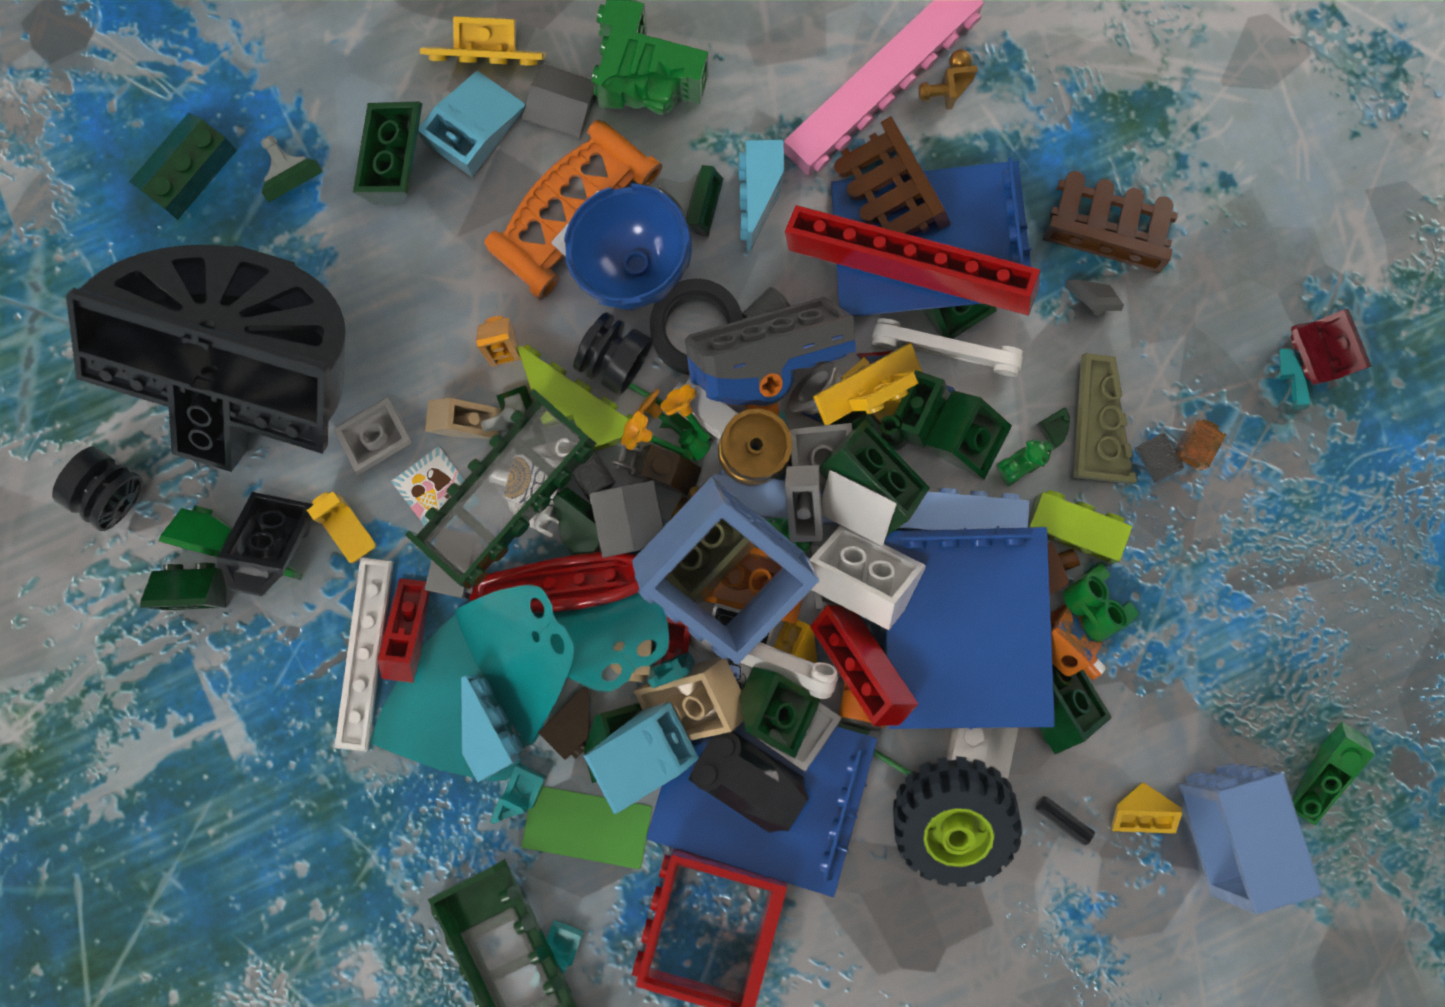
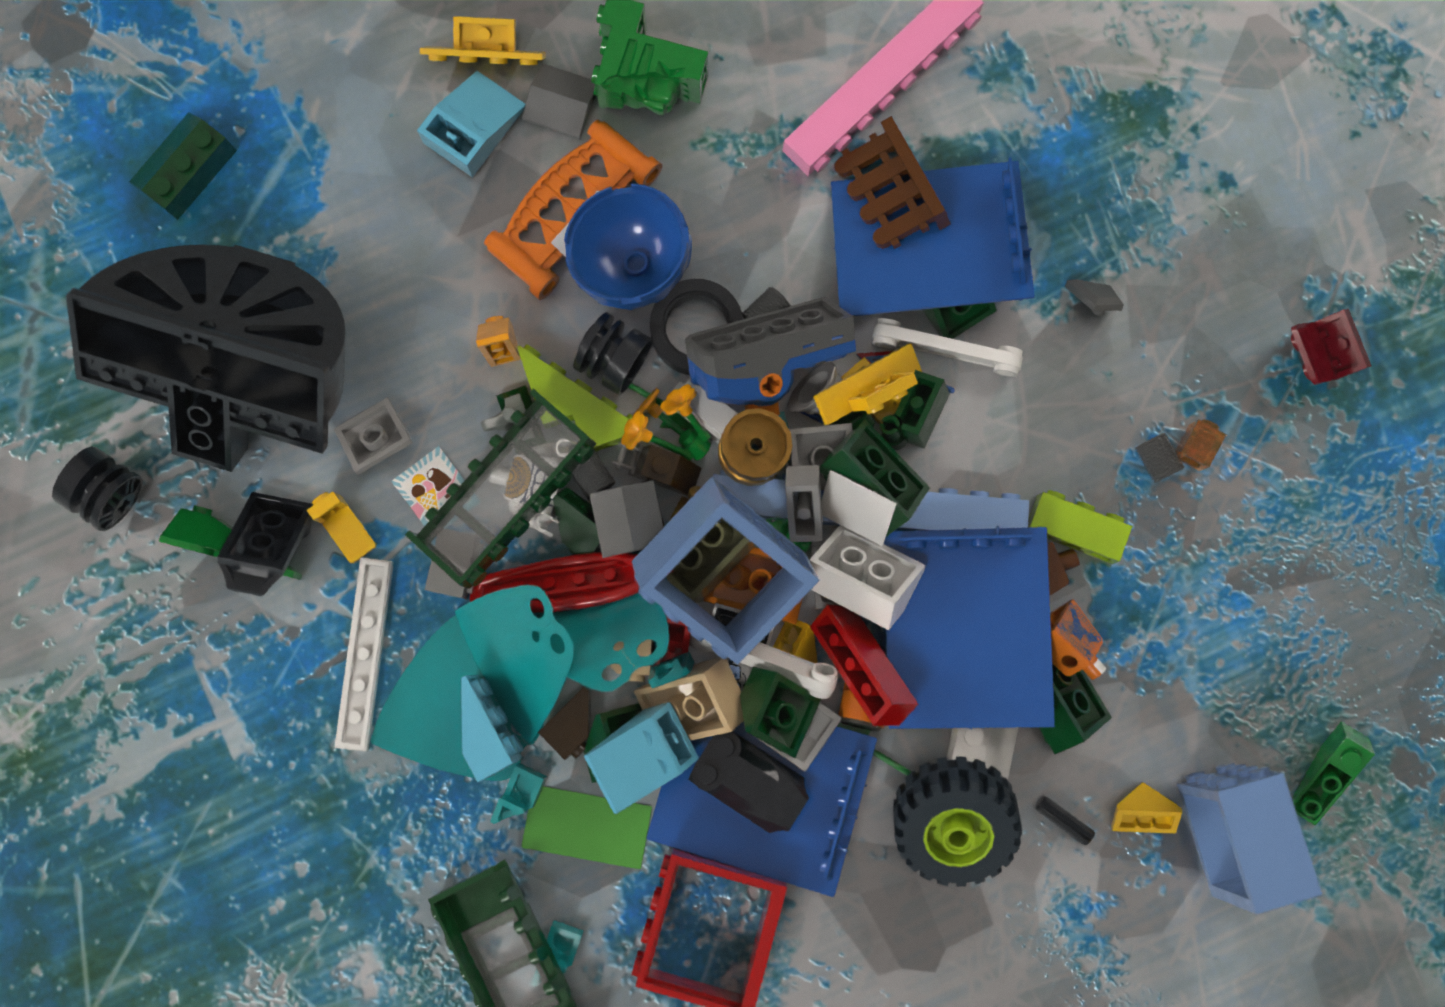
dark green slope [140,563,226,611] -> none
dark green piece [260,135,323,203] -> none
dark green slope [353,101,423,205] -> none
red slope [378,578,430,683] -> none
tan slope [425,397,501,439] -> none
dark green piece [658,165,724,236] -> none
medium azure slope [738,140,784,250] -> none
red brick [785,205,1040,316] -> none
pearl gold piece [918,49,978,109] -> none
dark green slope [924,390,1012,480] -> none
green animal [996,439,1052,487] -> none
dark green tile [1037,407,1070,450] -> none
reddish brown fence [1042,171,1178,273] -> none
green piece [1063,562,1140,642] -> none
olive wing [1073,353,1137,484] -> none
teal slope [1278,348,1310,410] -> none

